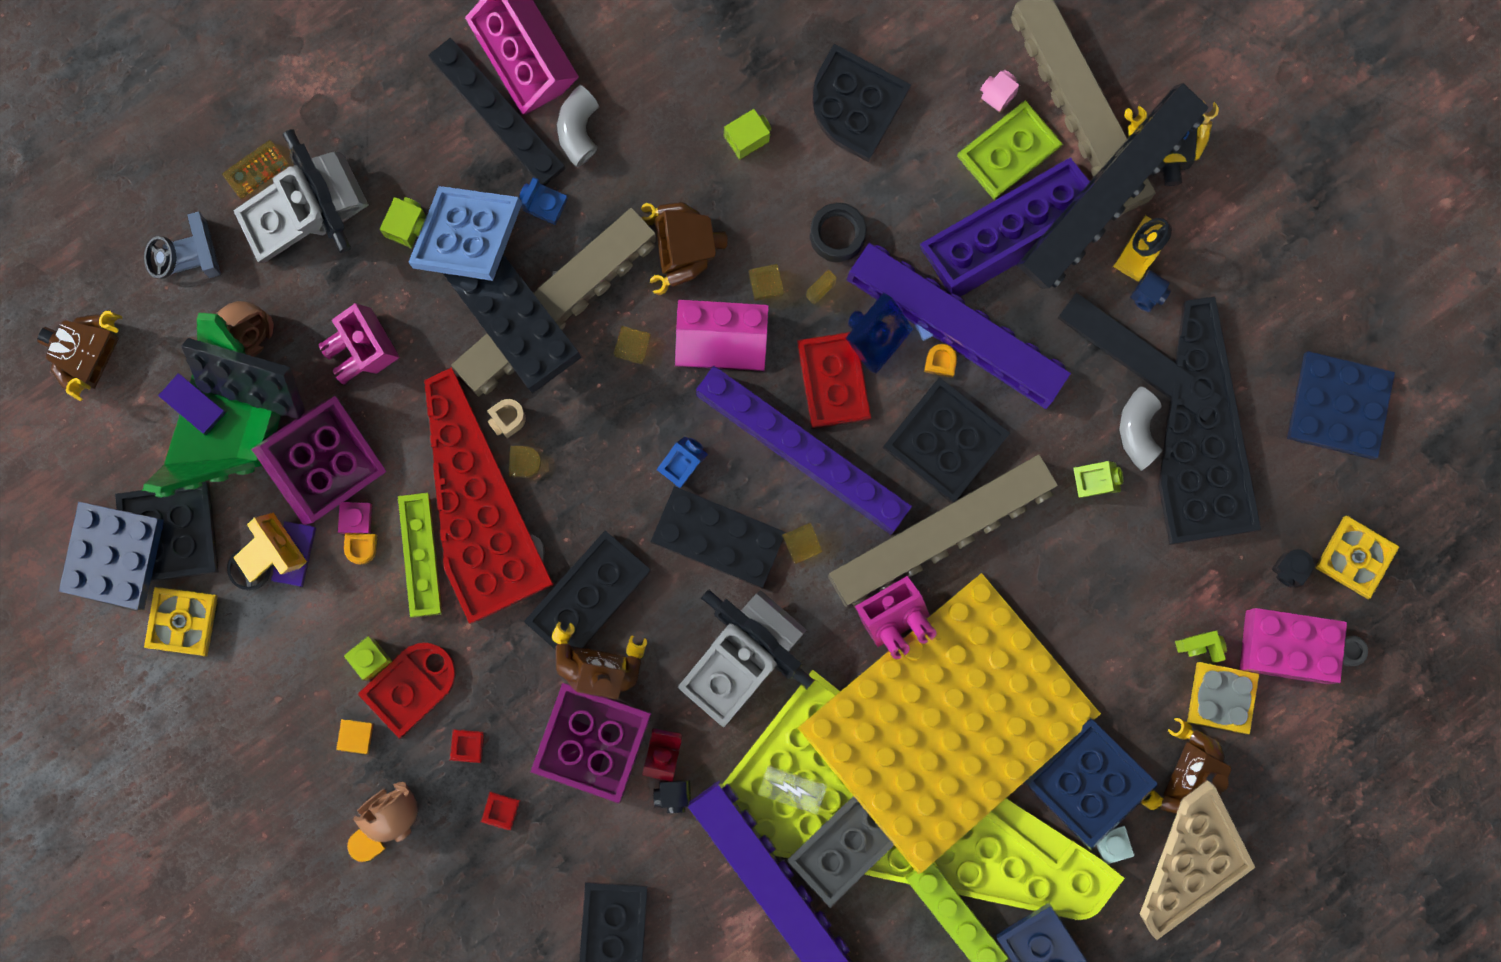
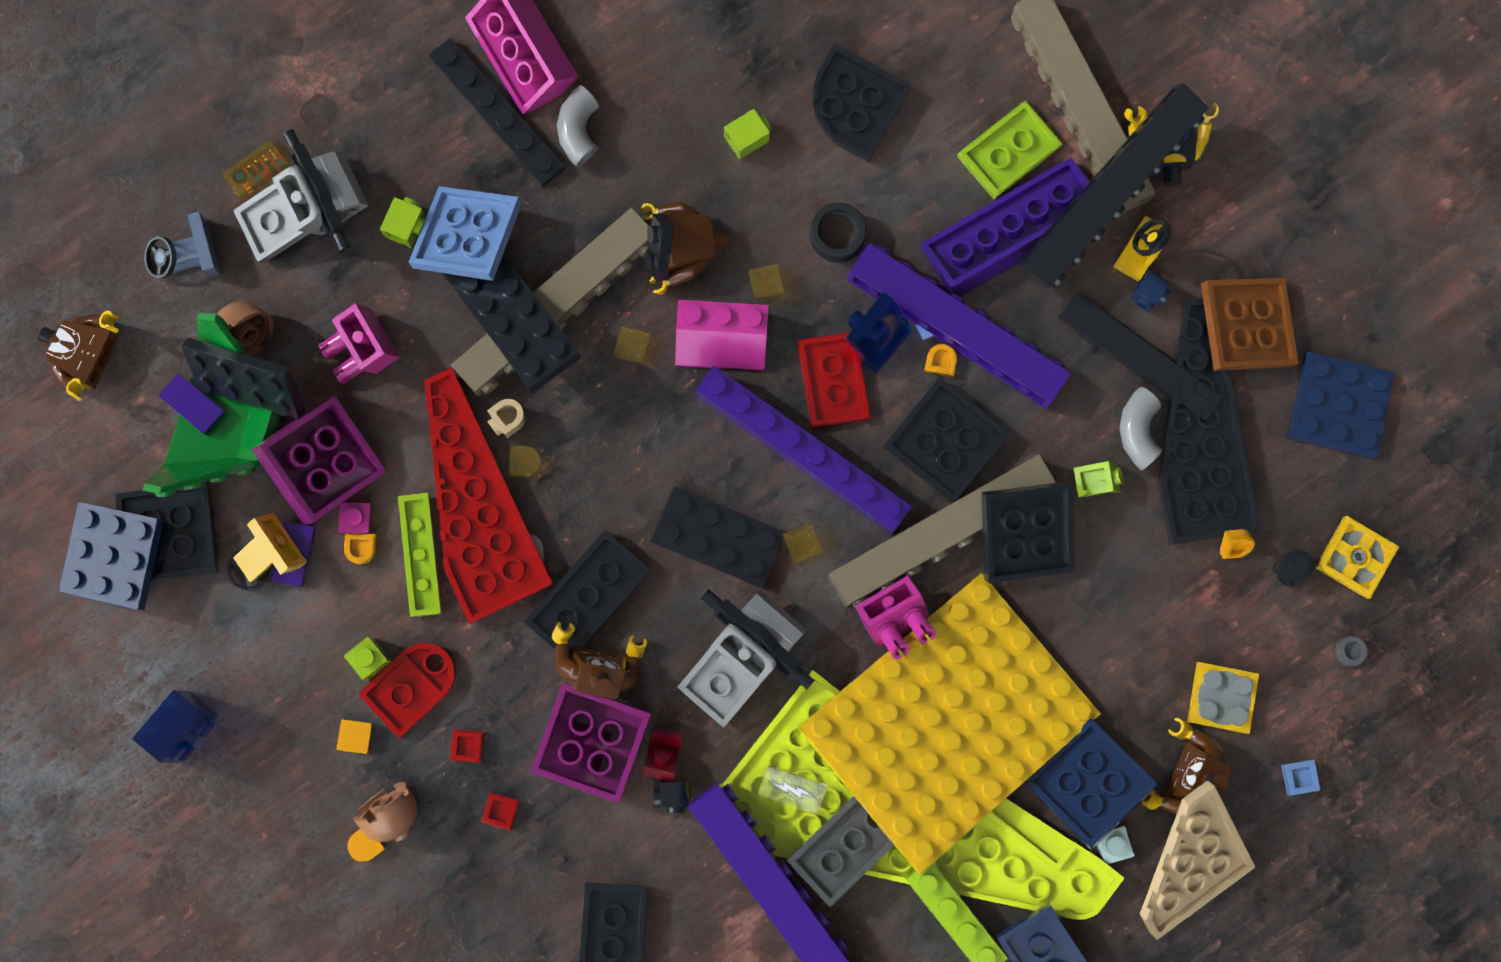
yellow piece [144,587,218,657] -> none
blue bracket [519,177,568,225] -> none
blue bracket [657,437,708,488] -> none
clear yellow tile [806,269,837,305] -> none
bright pink plate [980,70,1019,112] -> none
lime bracket [1175,630,1227,662] -> none
dark pink brick [1239,608,1347,684] -> none
none -> clear blue brick [132,689,218,763]
none -> black plate [644,213,674,282]
none -> black plate [981,481,1075,583]
none -> dark orange plate [1201,278,1299,371]
none -> light orange tile [1220,529,1255,559]
none -> medium blue plate [1281,760,1320,796]

